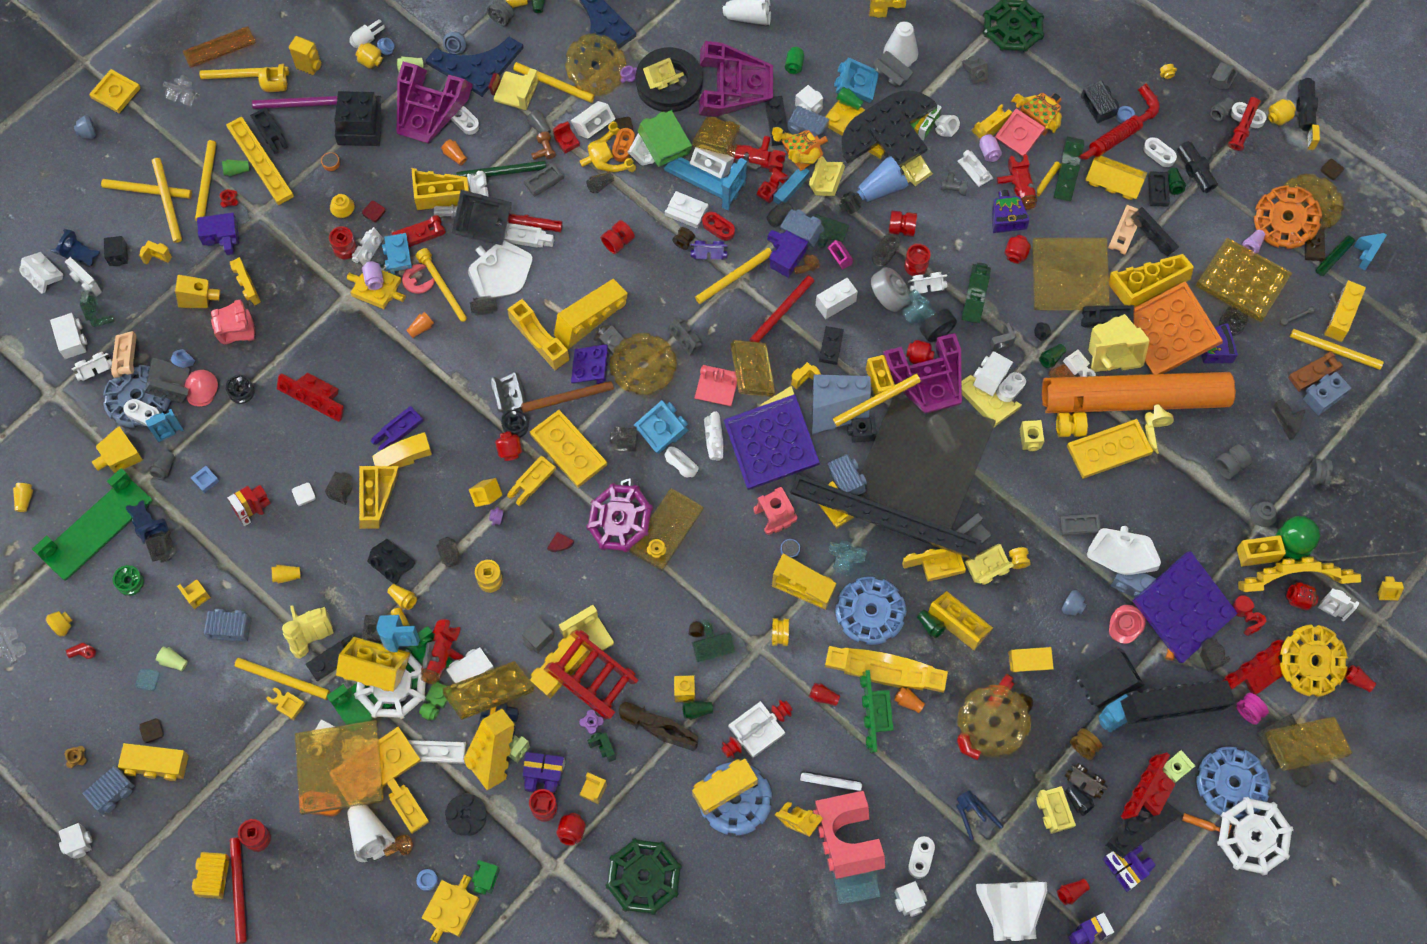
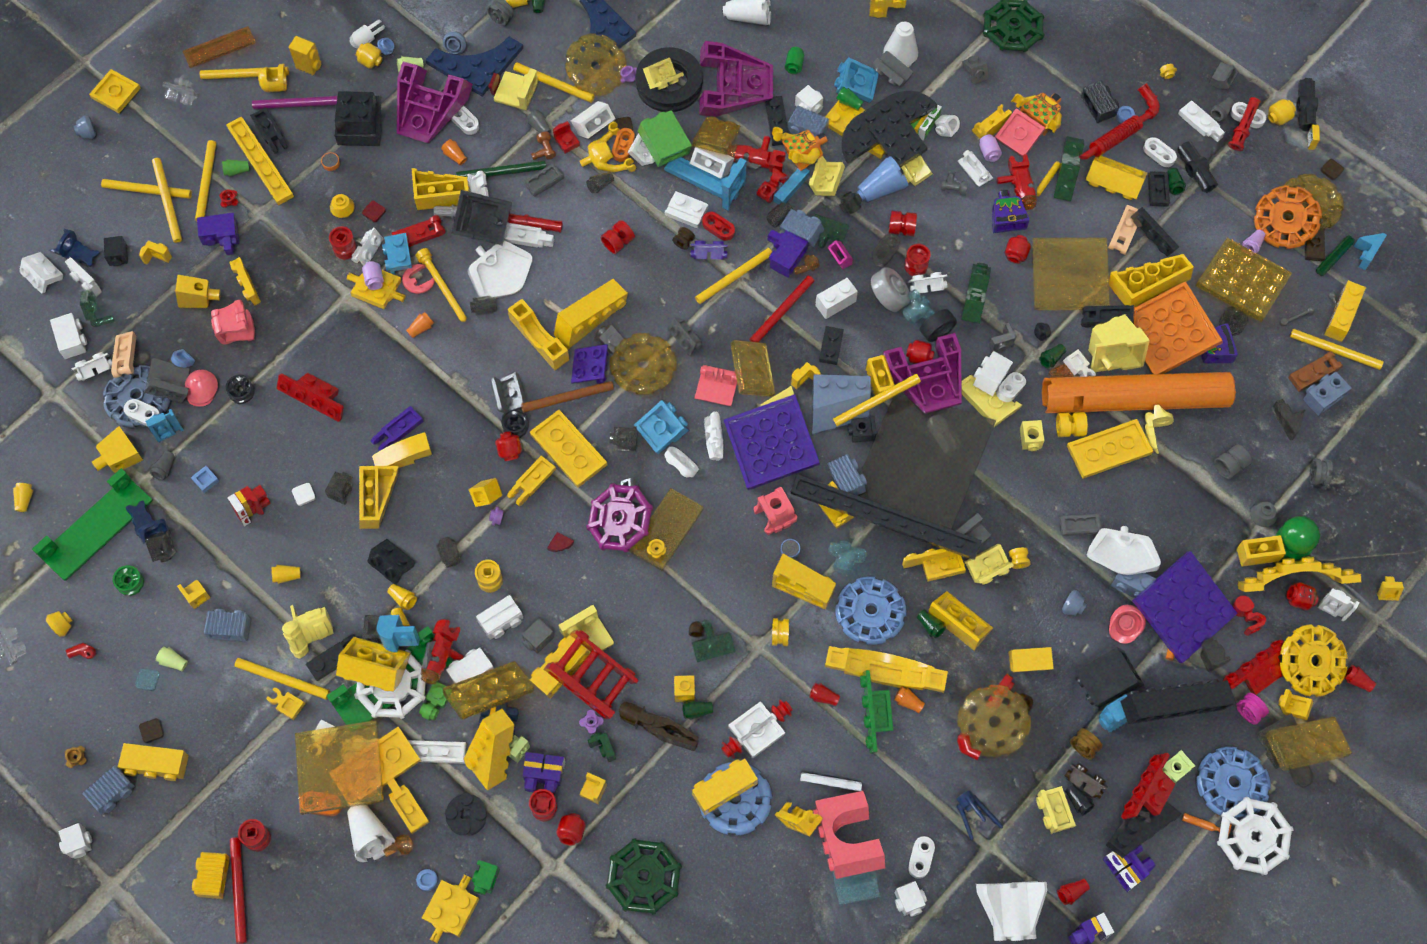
none -> white brick [476,595,524,640]
none -> white hinge [1178,100,1225,142]
none -> yellow bracket [1279,689,1313,720]

